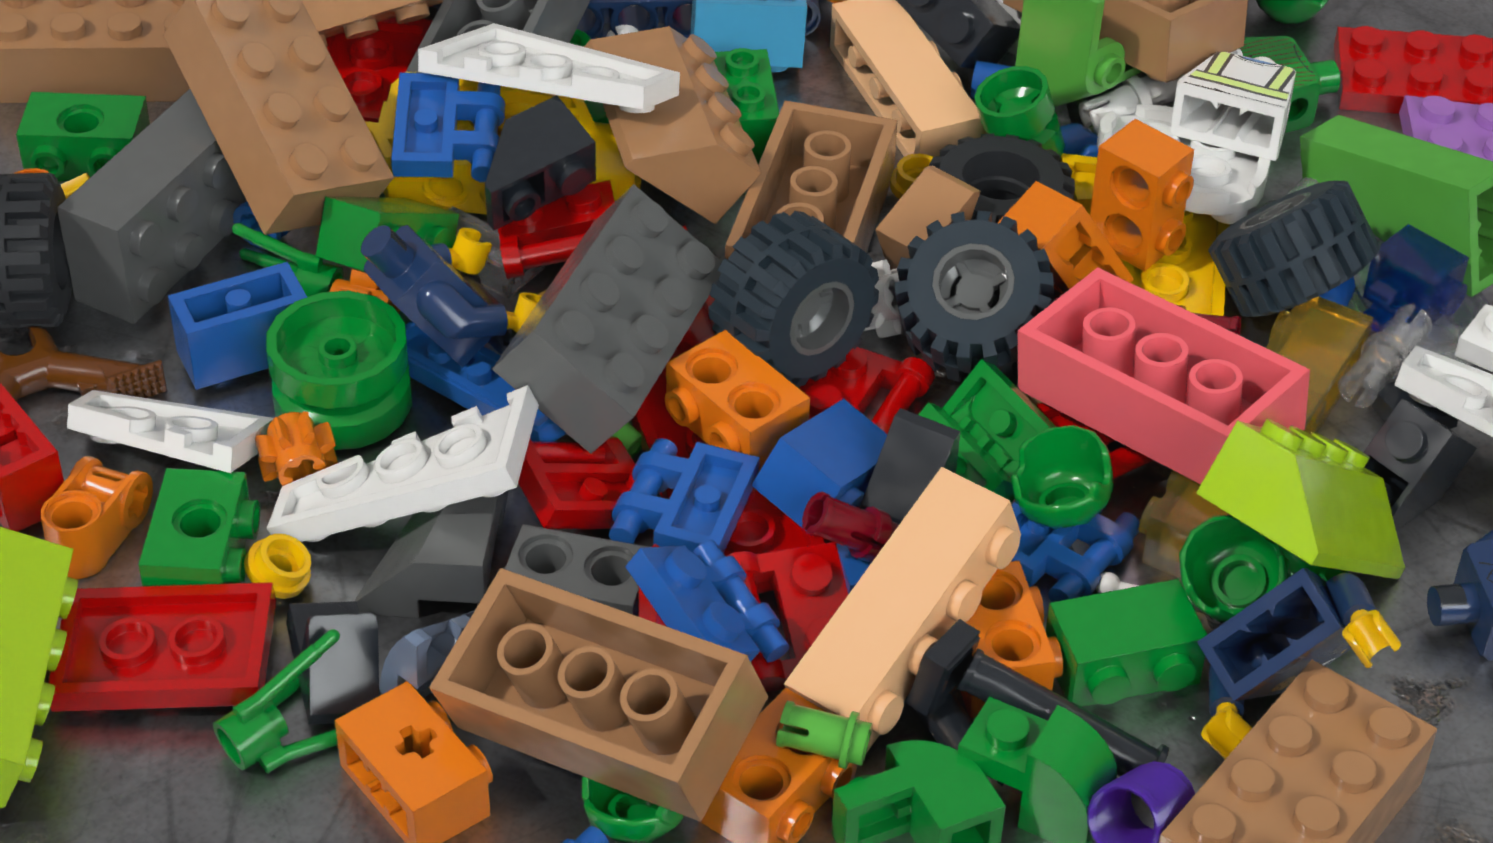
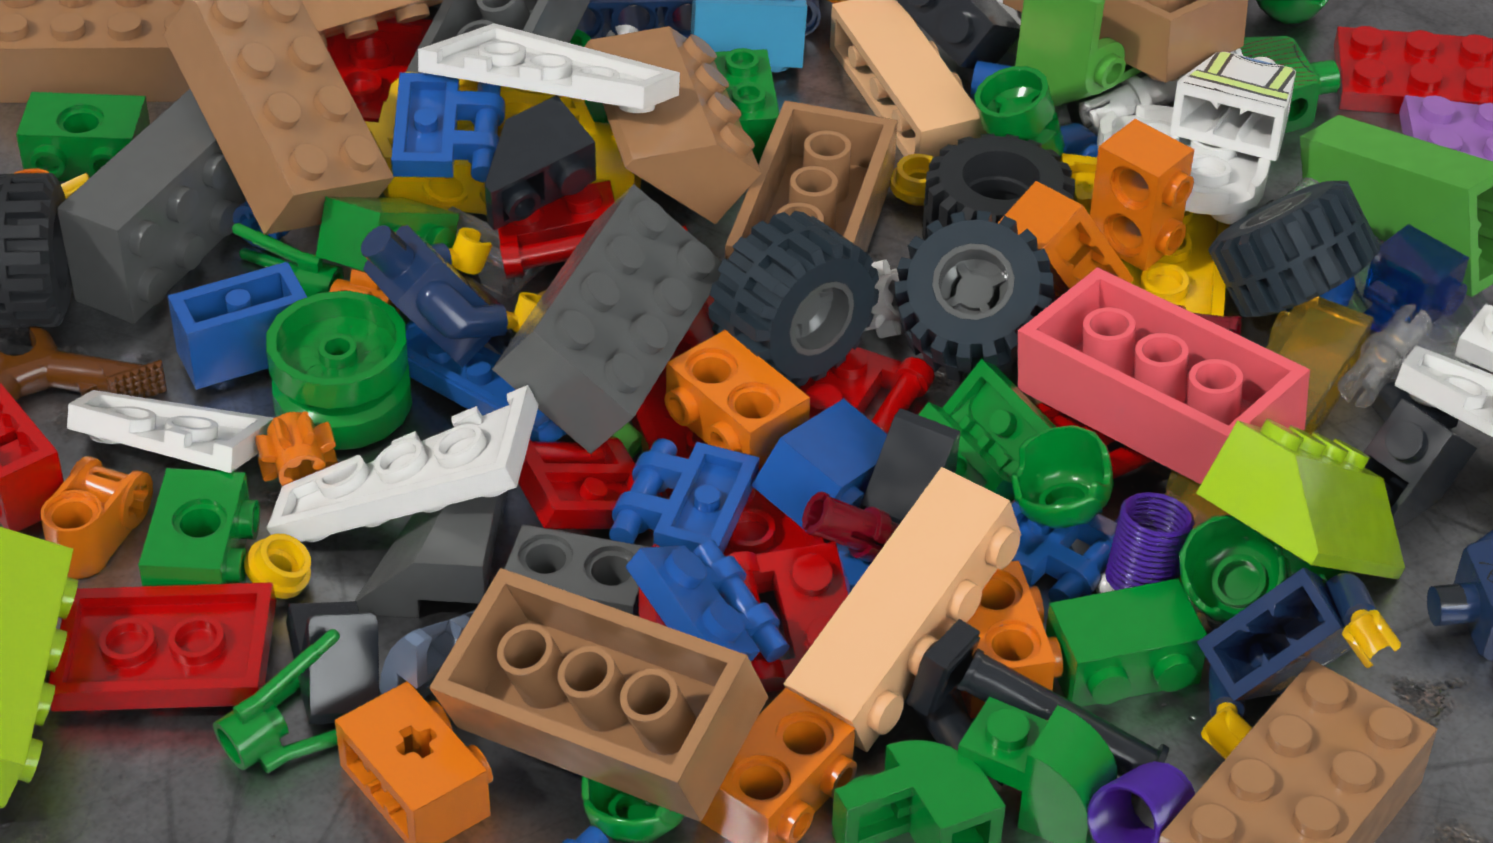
bright green pin [776,700,872,769] -> none
medium nougat slope [875,165,981,270] -> none
none -> dark purple piece [1105,492,1195,590]

